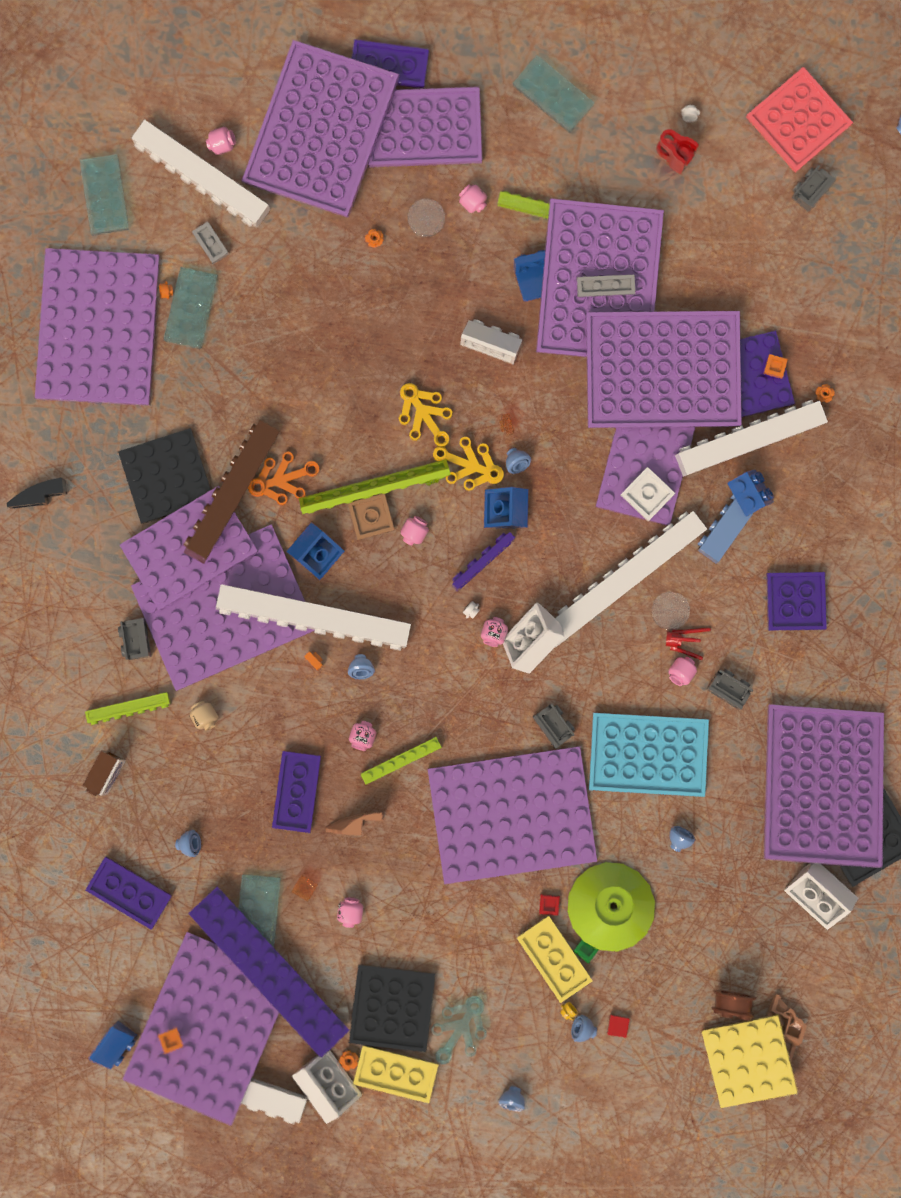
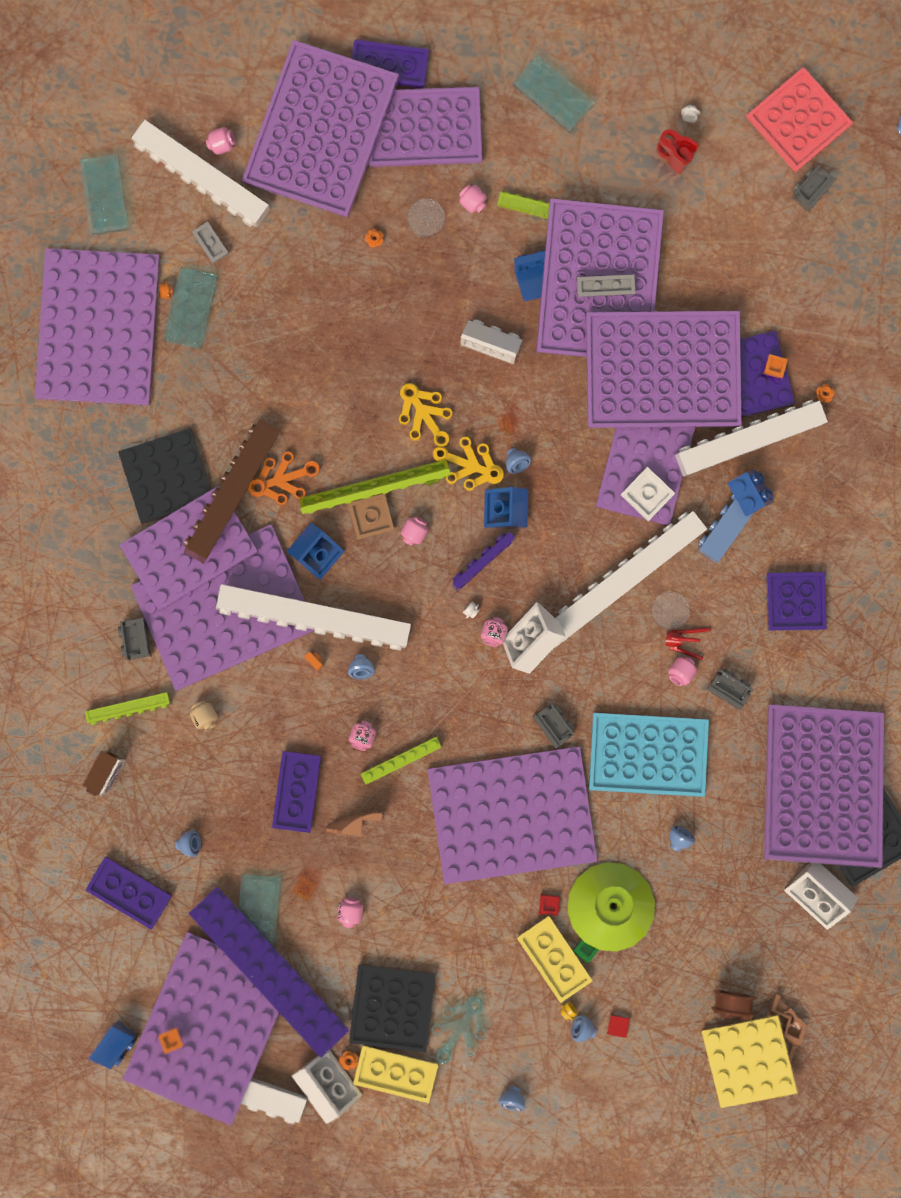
black slope [7,478,67,509] -> none

